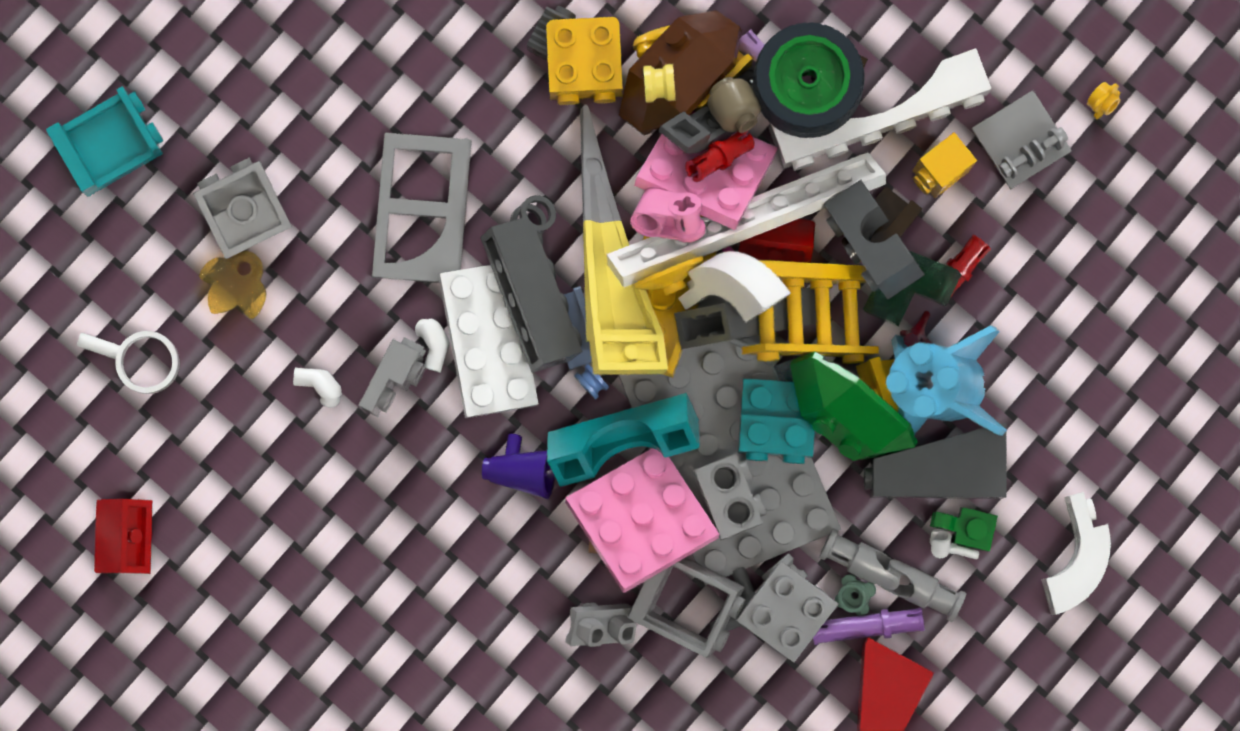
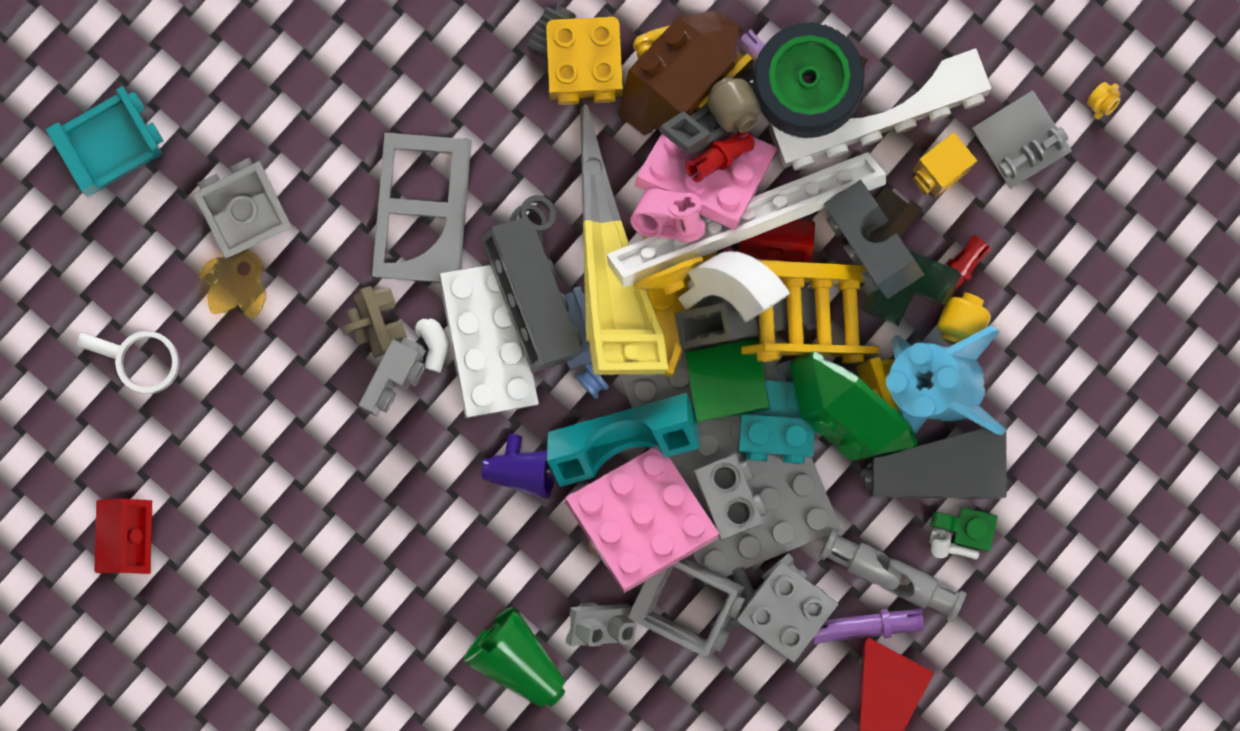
white arm [293,368,342,408] -> none
light yellow wheel [643,64,676,103] -> none
sand green plate [835,574,876,616] -> none
dark red bar [900,311,933,347] -> none
white arch [1041,492,1111,615] -> none
none -> dark tan hips [341,286,407,358]
none -> green cone [464,607,565,708]
none -> green slope [686,338,771,423]
none -> yellow head [937,293,991,345]

